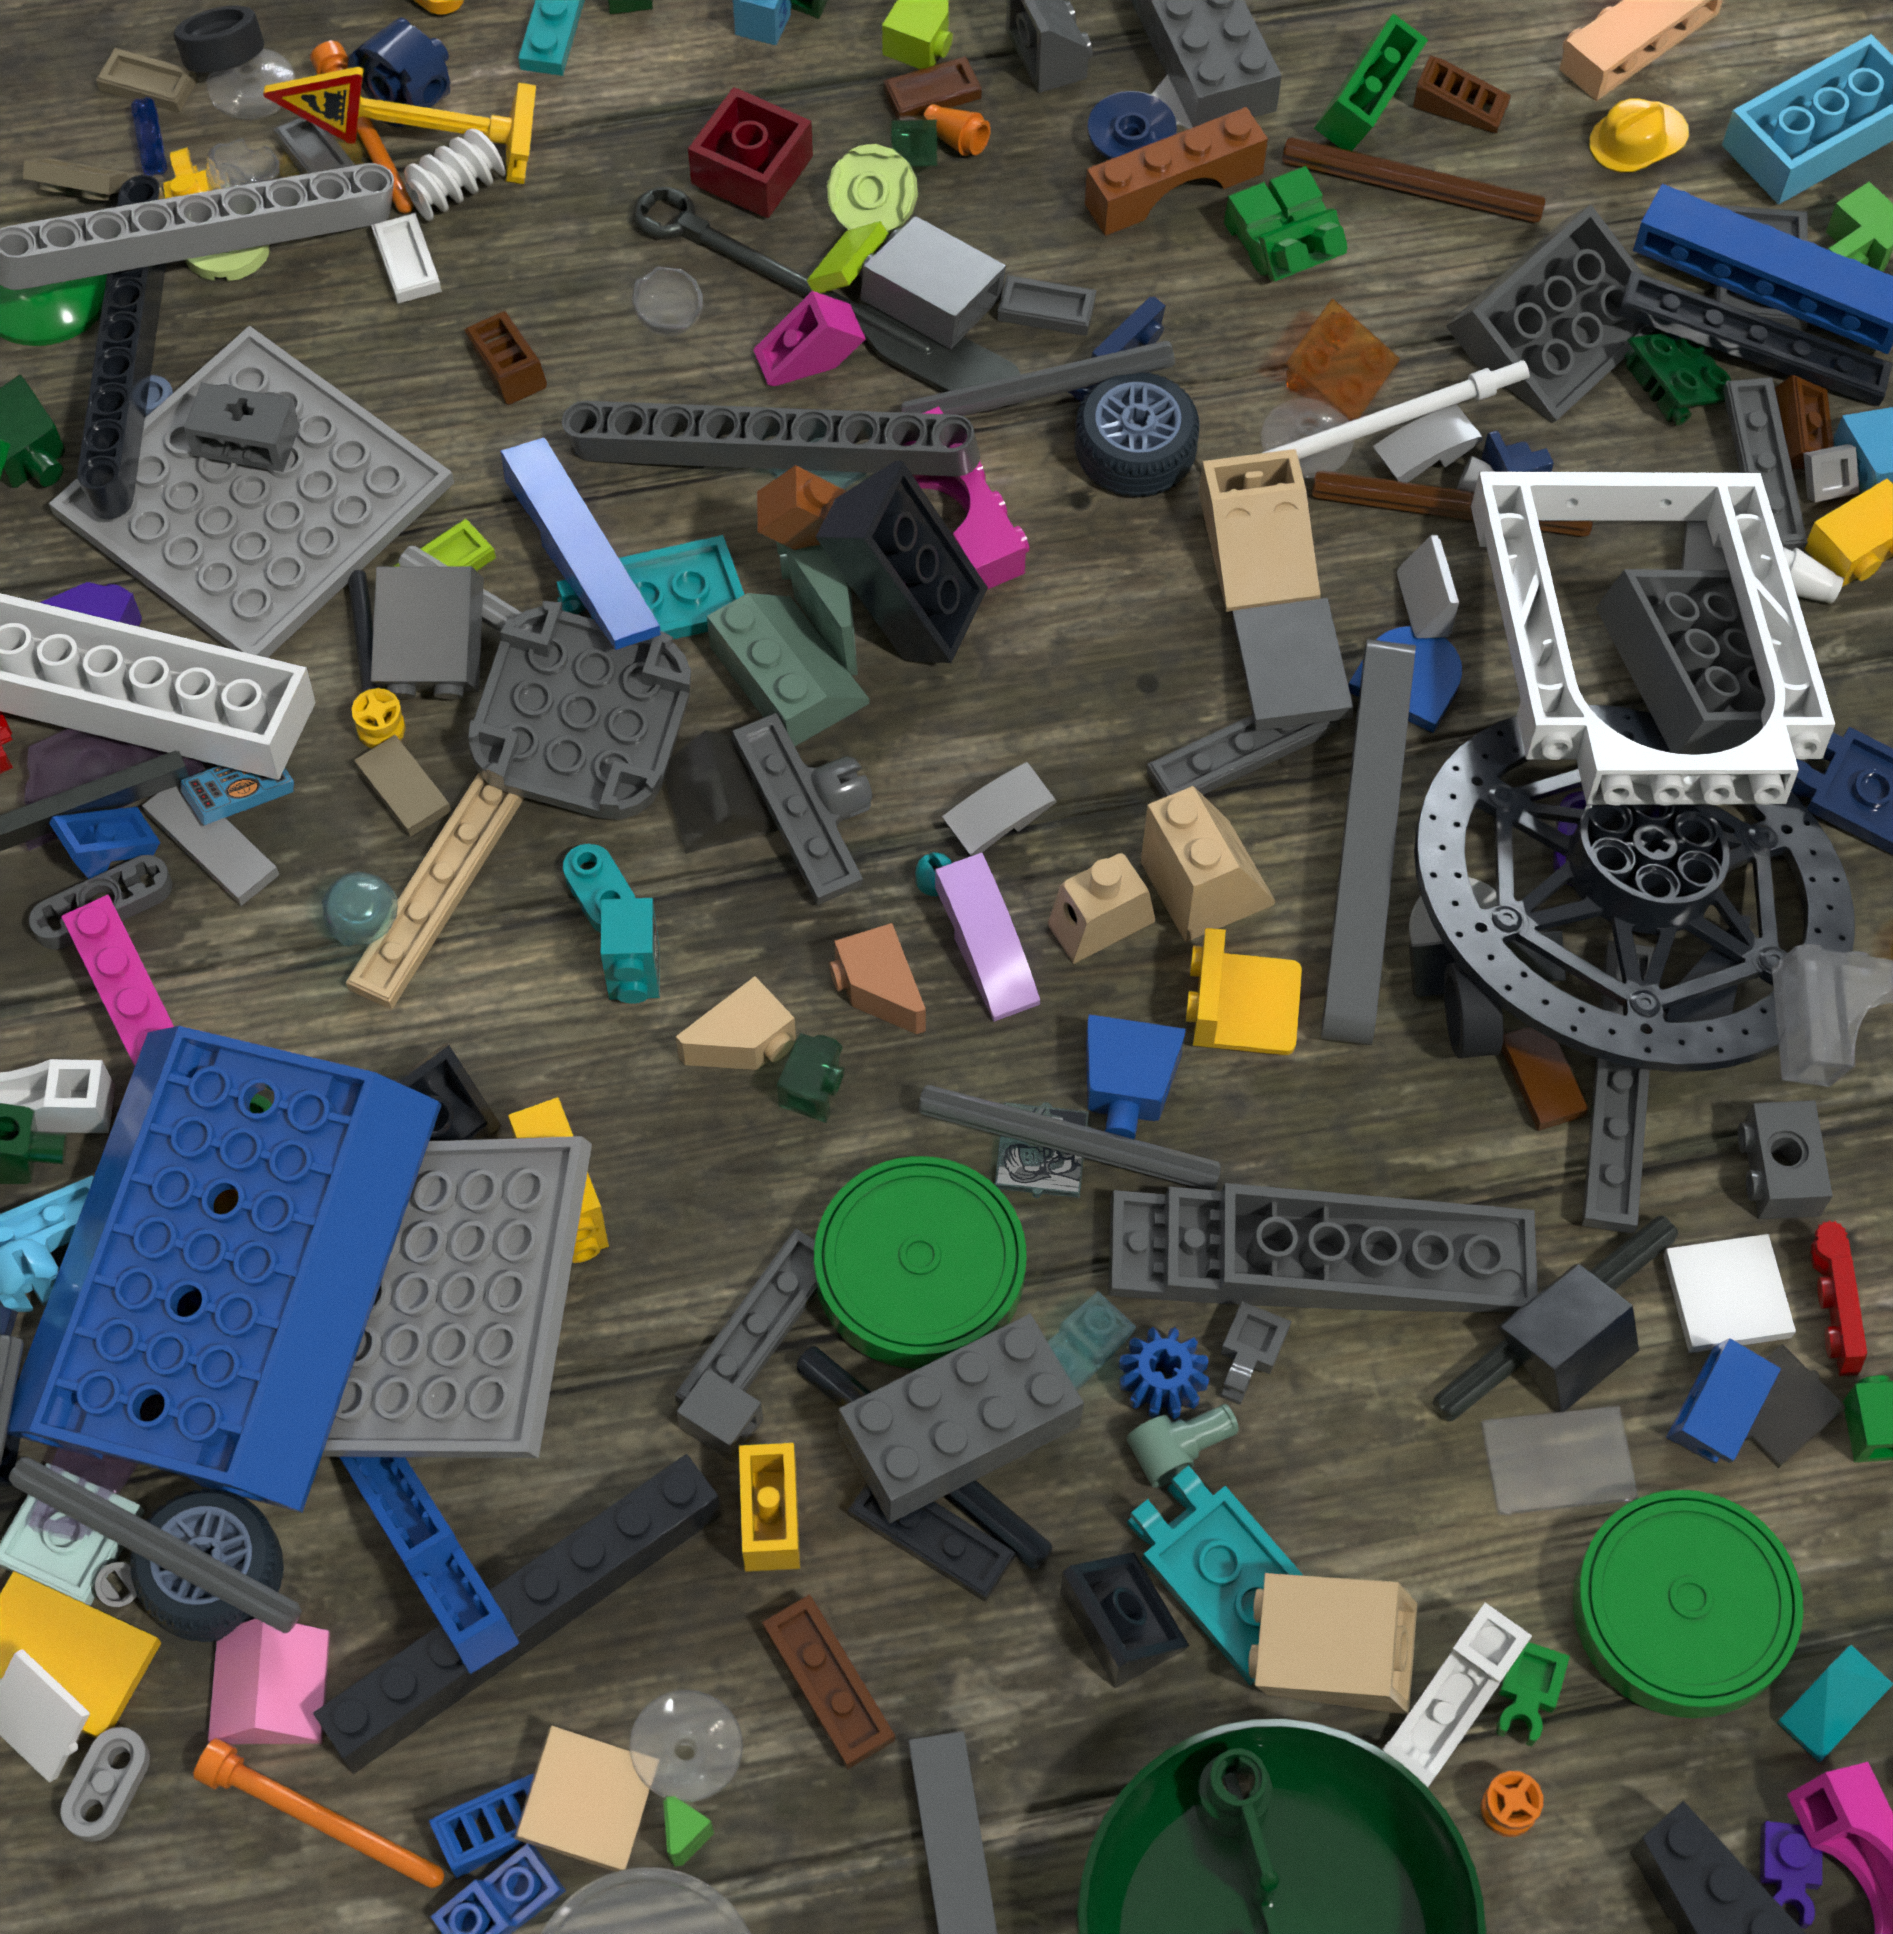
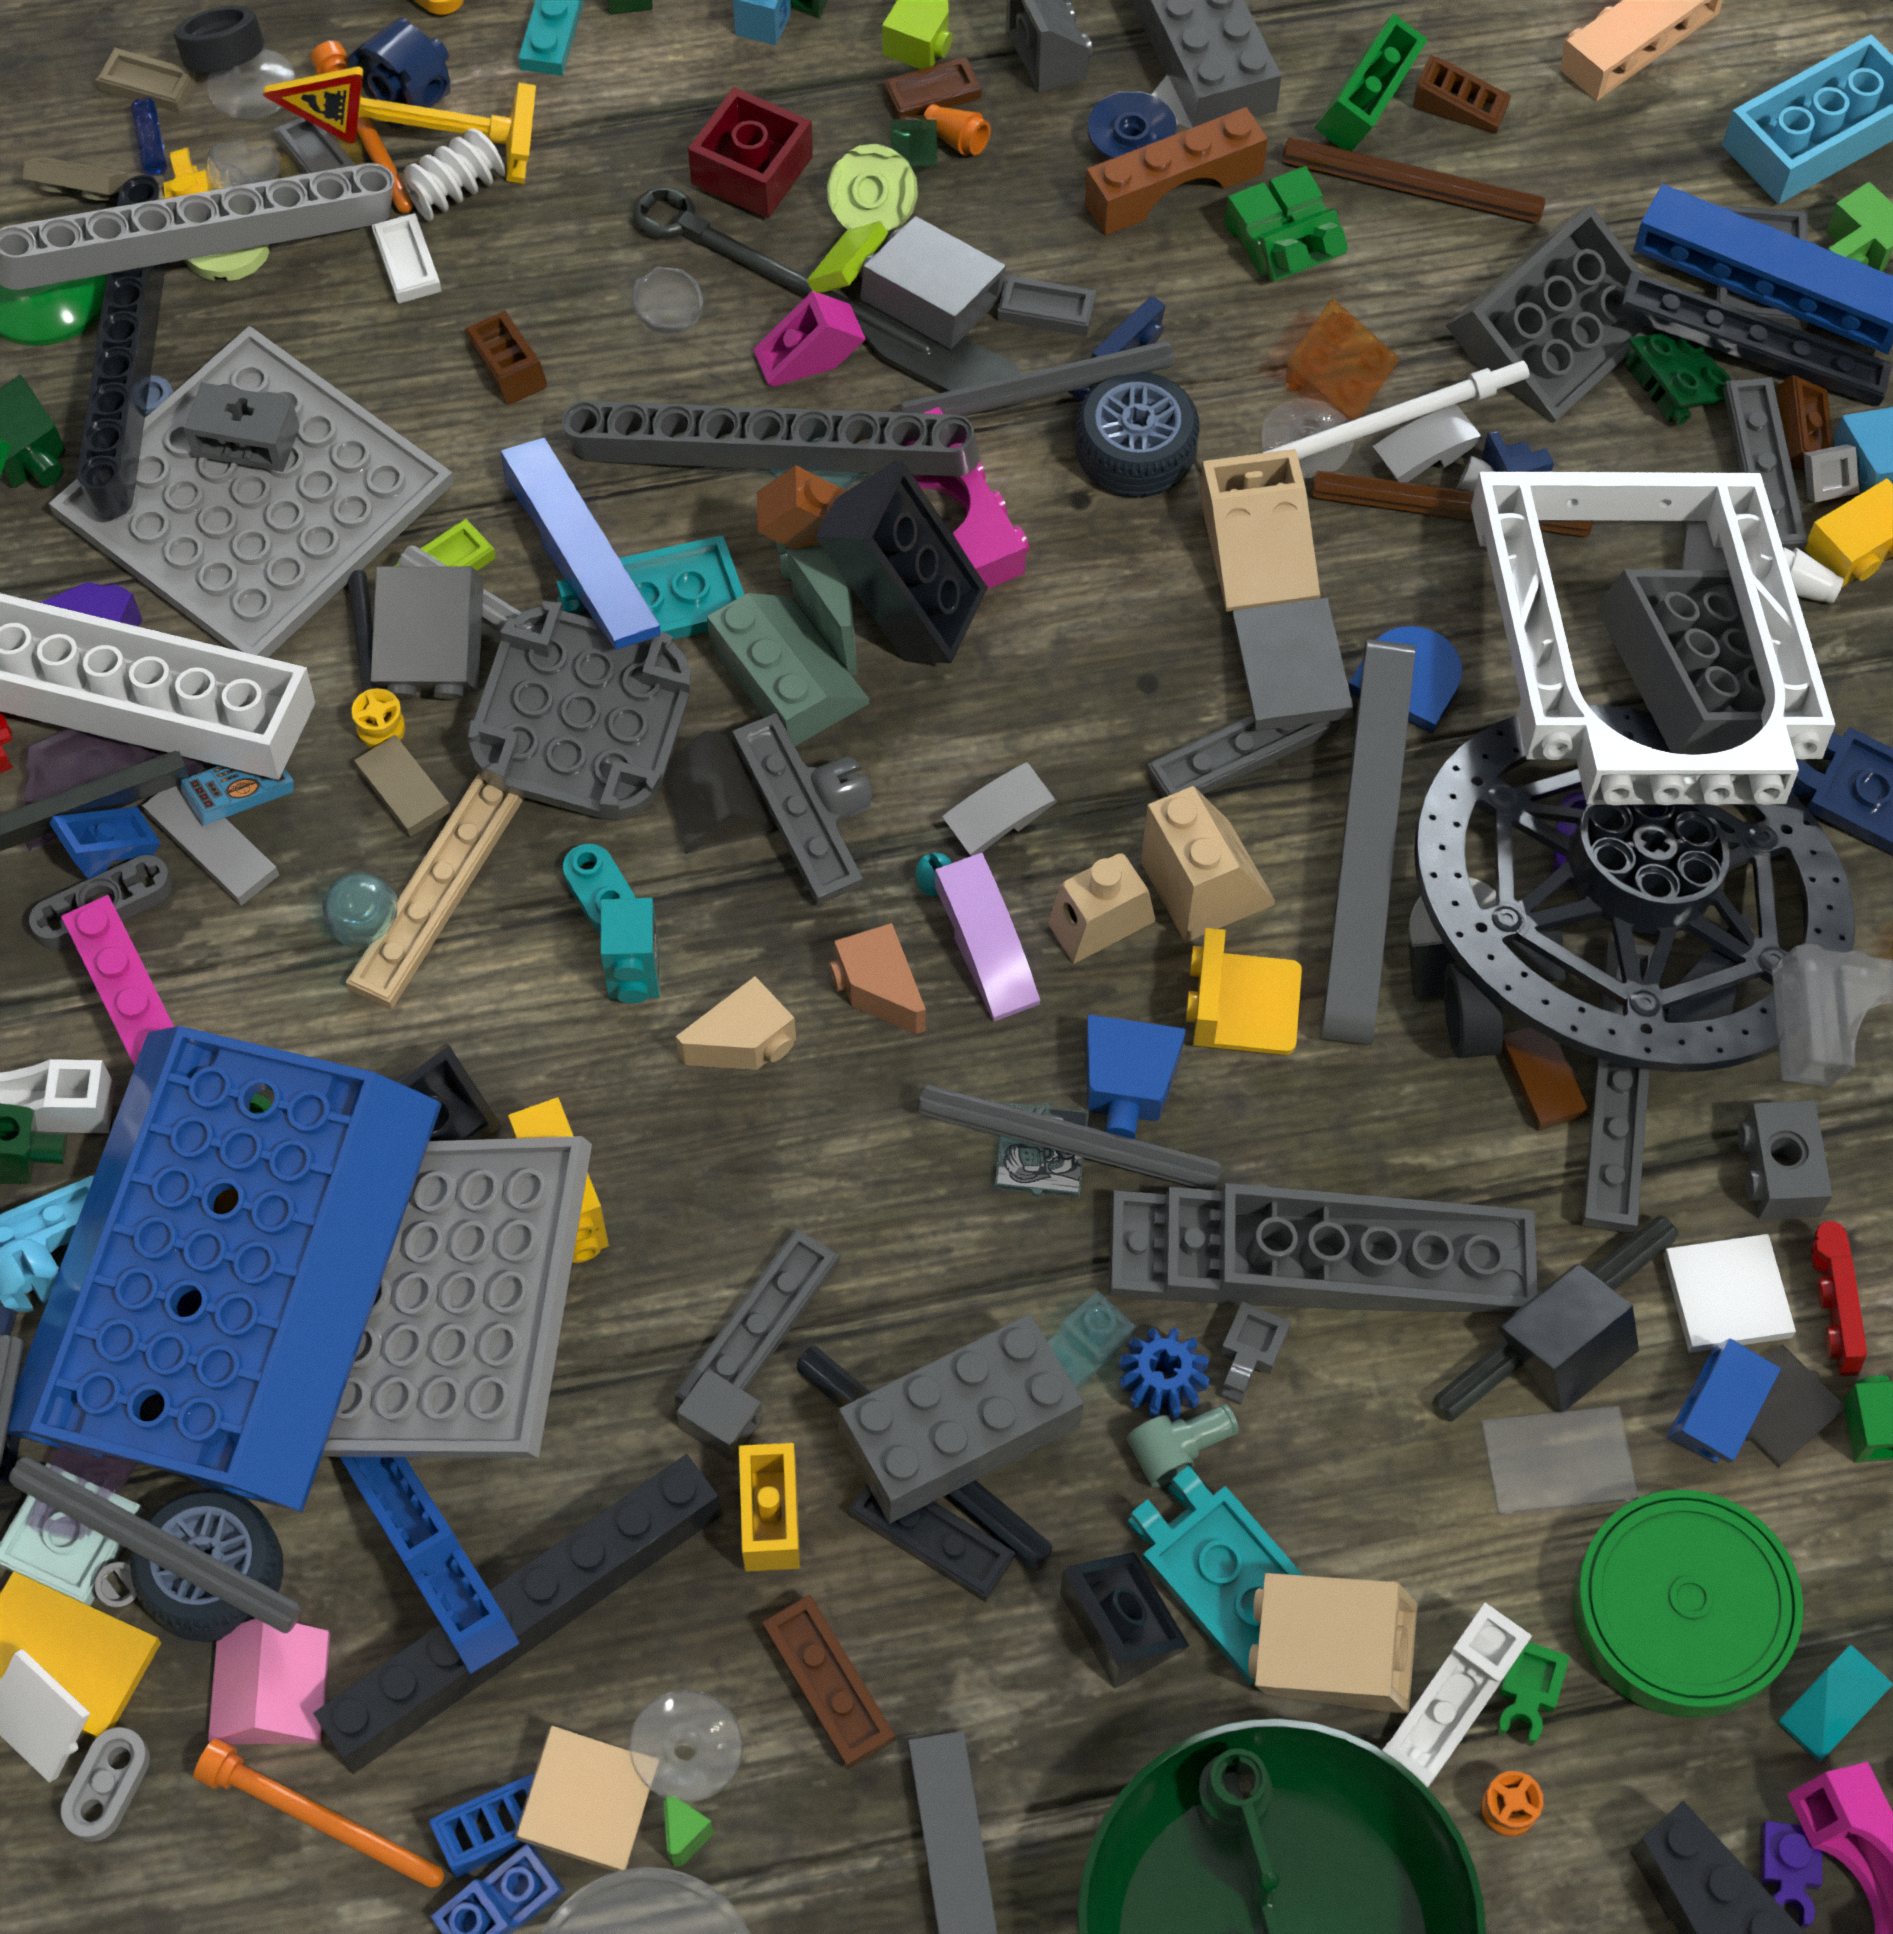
clear green brick [777,1033,845,1123] -> none
green brick [814,1156,1027,1369] -> none
light grey slope [1397,535,1459,638] -> none
yellow piece [1590,98,1689,173] -> none

